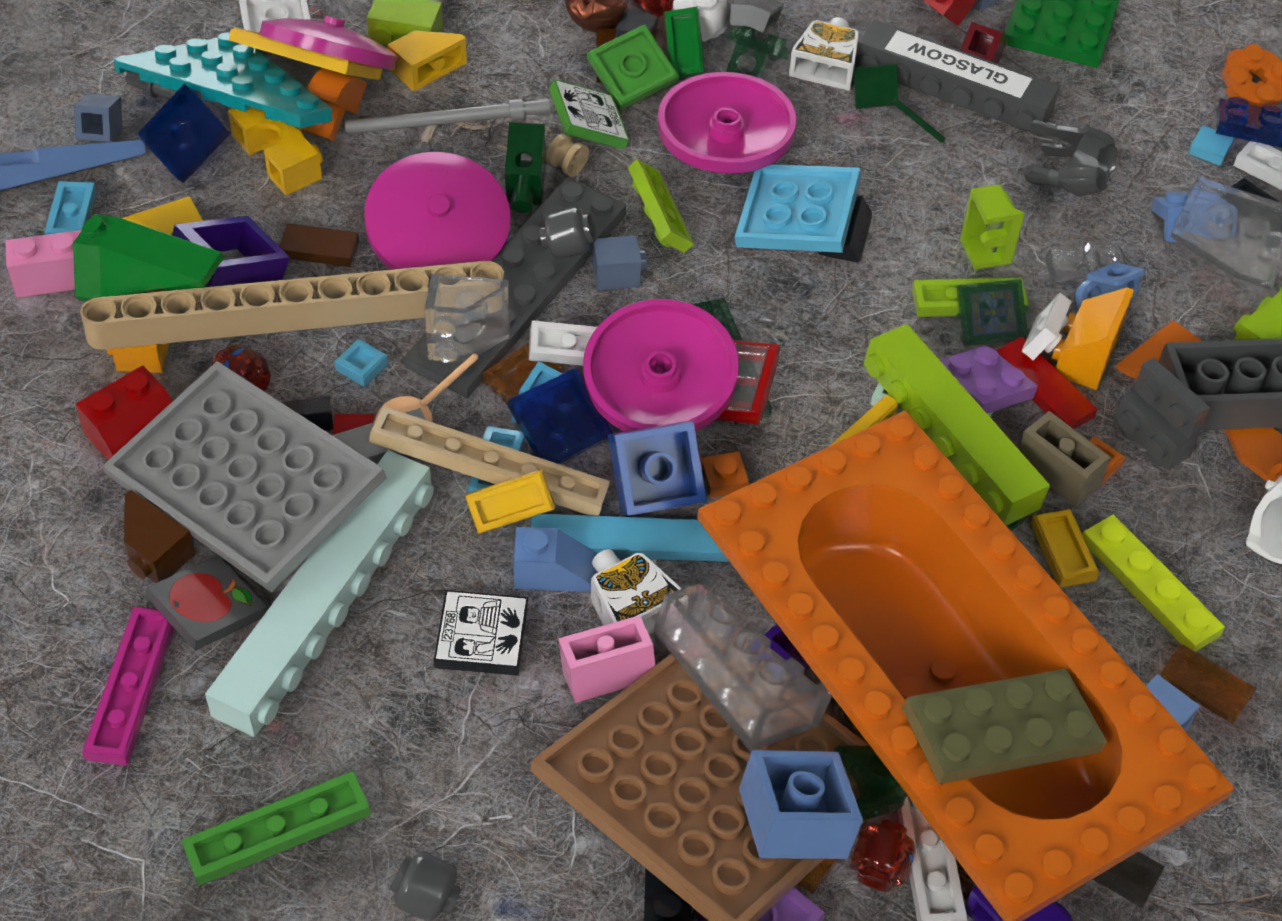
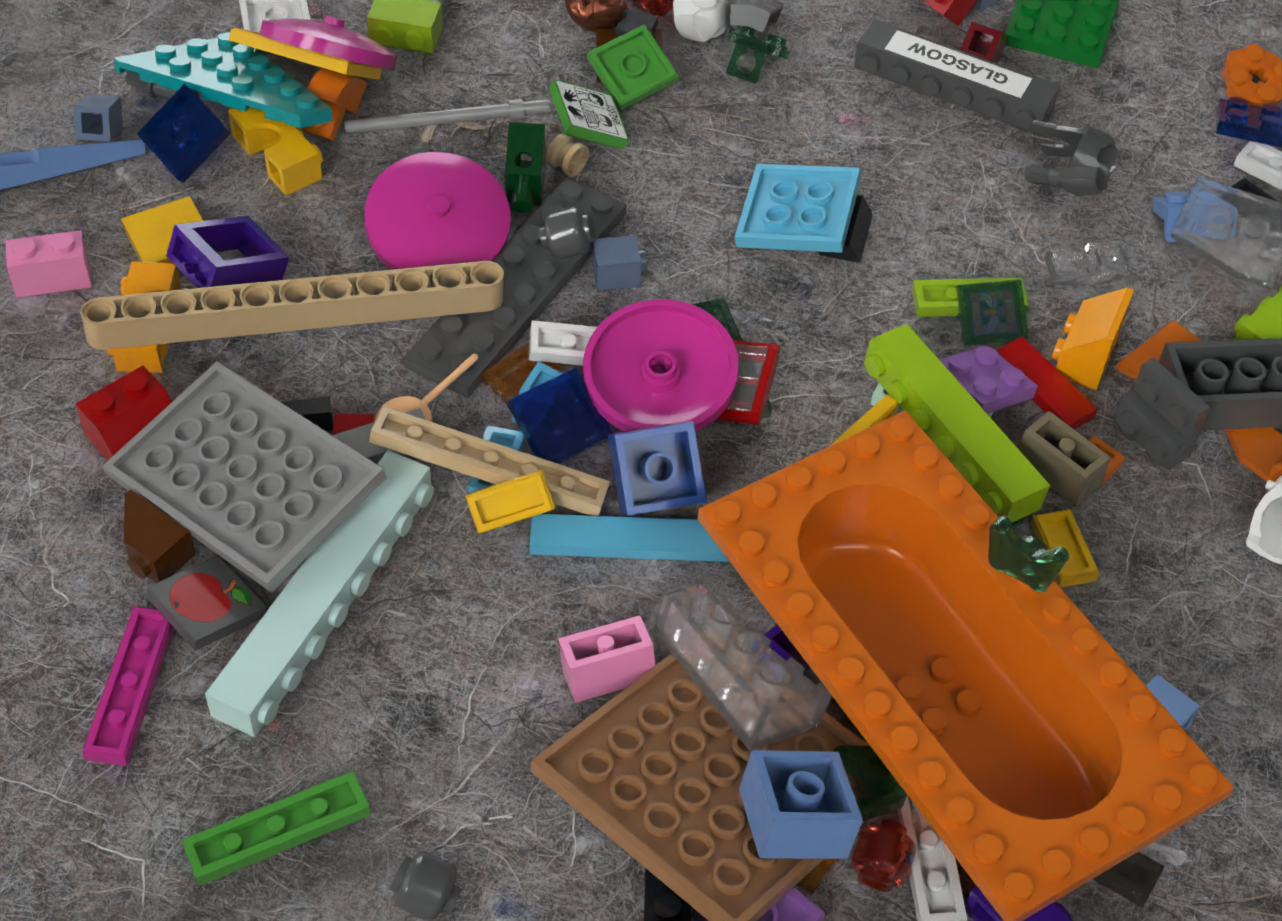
medium azure plate [44,181,97,235] -> none
green wedge [73,214,224,302] -> none
clear red head [211,344,271,391] -> none
reddish brown tile [279,223,359,267] -> none
medium azure tile [334,339,389,387] -> none
yellow slope [387,31,467,92] -> none
clear slope [425,274,510,363] -> none
tile [434,590,529,676] -> none
medium blue slope [513,527,597,592] -> none
torso [591,549,686,635] -> none
lime plate [628,158,694,253] -> none
dark pink dish [658,72,796,174] -> none
green tile [664,7,705,79] -> none
orange plate [701,451,749,498] -> none
white torso [789,17,858,91] -> none
dark green piece [854,64,945,142] -> none
olive plate [902,669,1107,784] -> none
lime window [960,184,1025,270] -> none
white plate [1022,293,1072,360] -> none
medium blue bracket [1075,262,1145,309] -> none
neon yellow plate [1082,514,1225,655] -> none
clear orange tile [1160,644,1257,724] -> none
medium azure tile [1188,125,1235,166] -> none
none -> clear green piece [988,516,1069,592]

